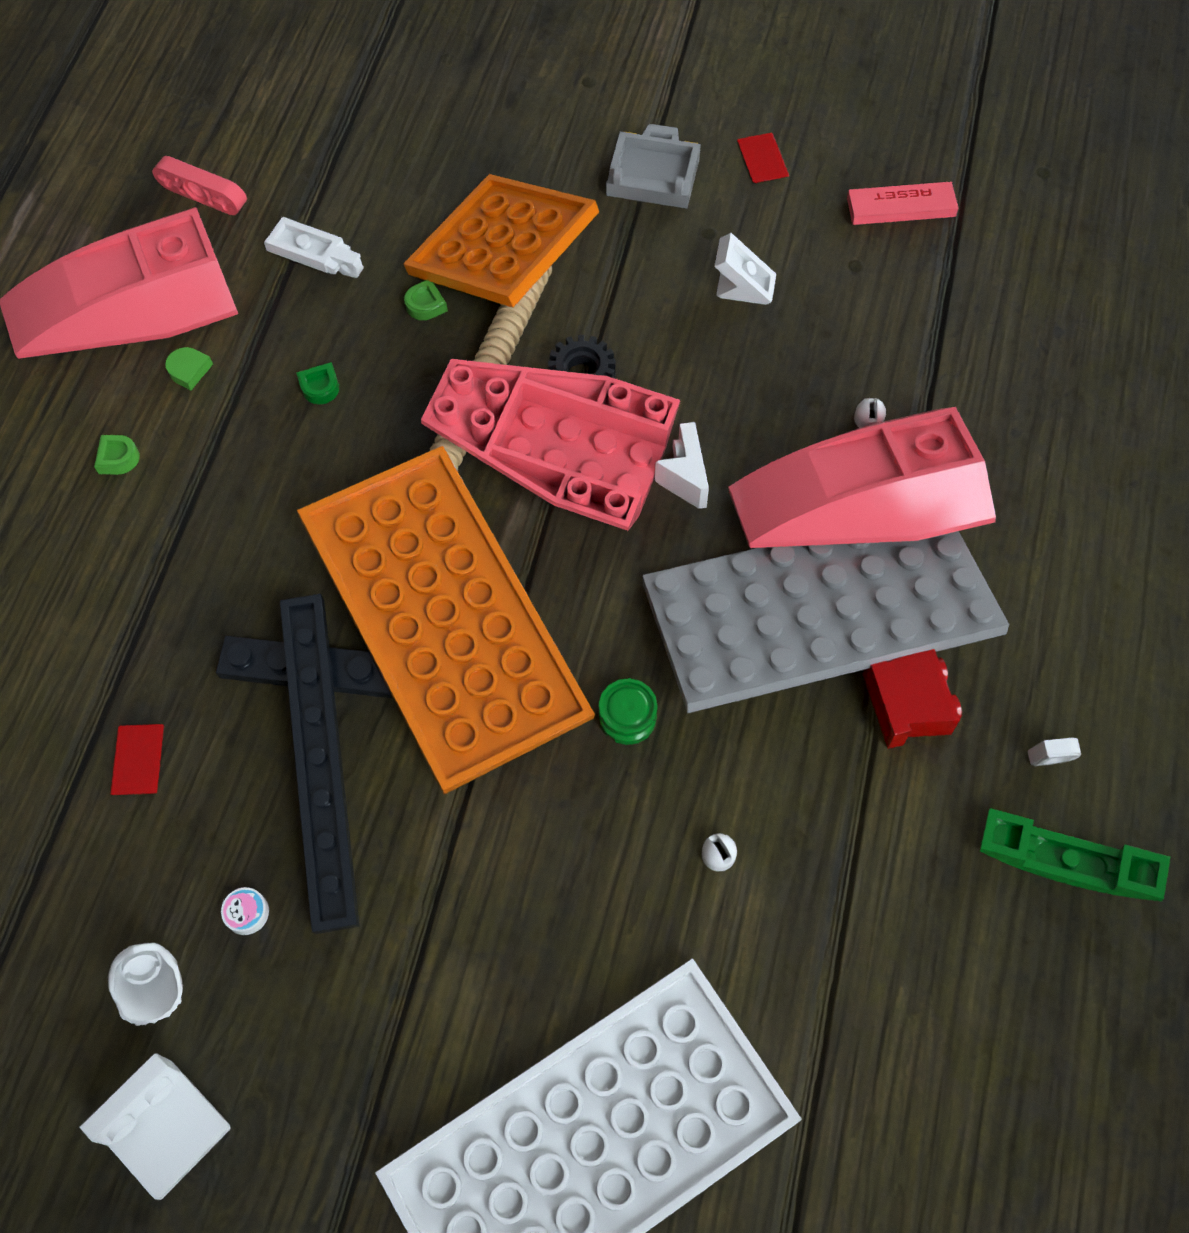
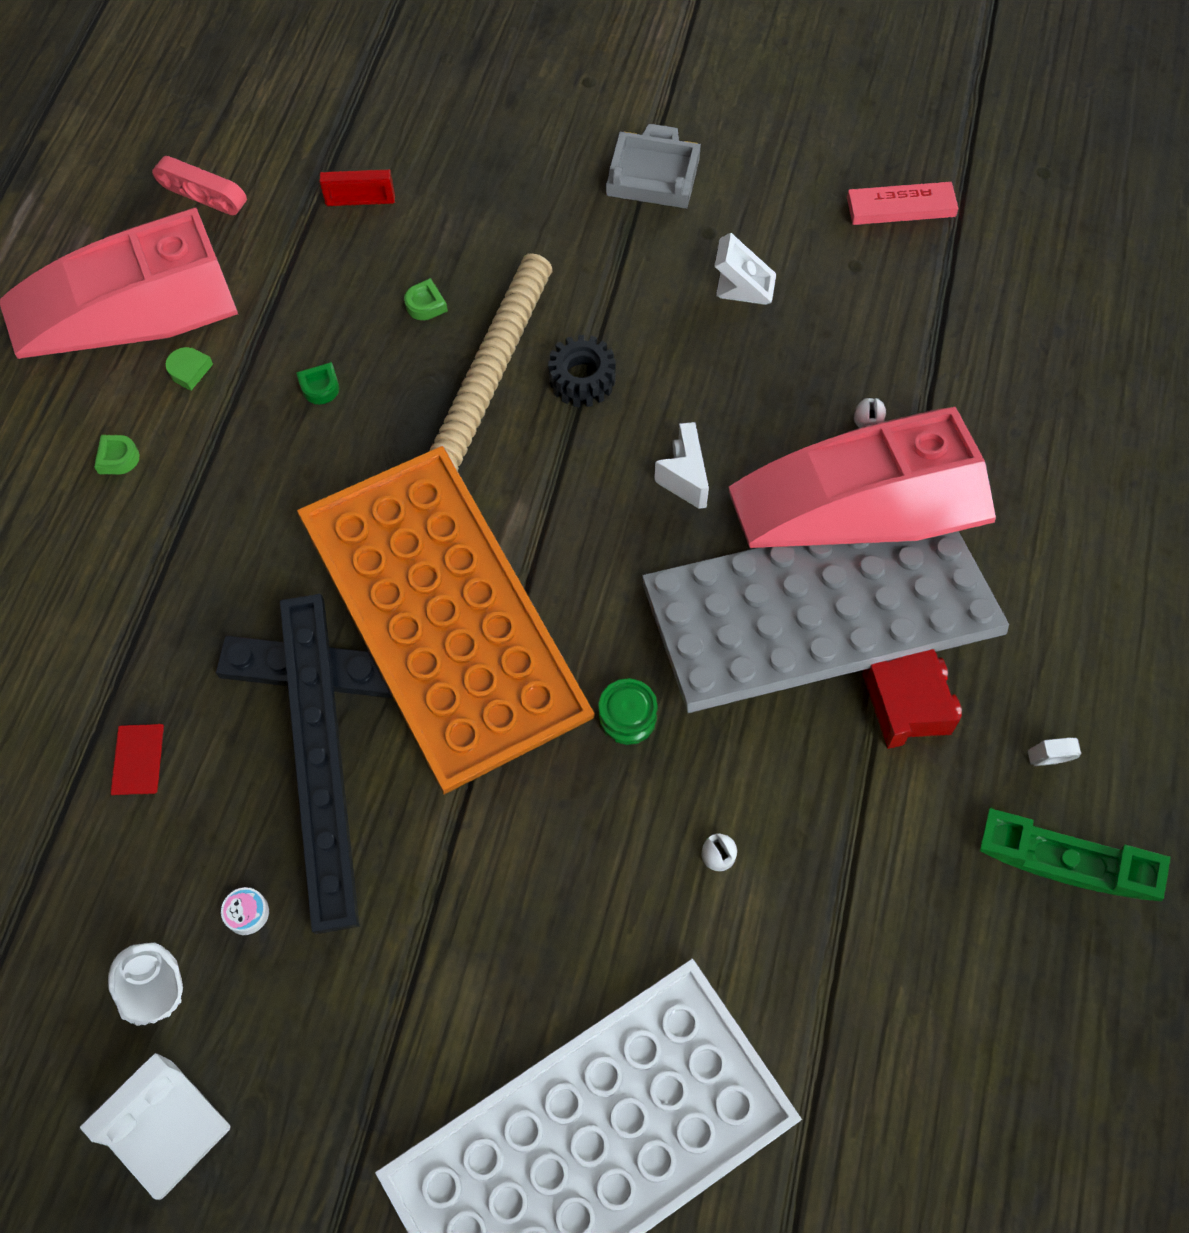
white hinge [264,217,364,278] -> none
orange plate [404,174,599,308] -> none
coral wedge [421,359,680,531] -> none
red sticker [737,133,789,183] -> none
none -> red tile [320,169,395,206]

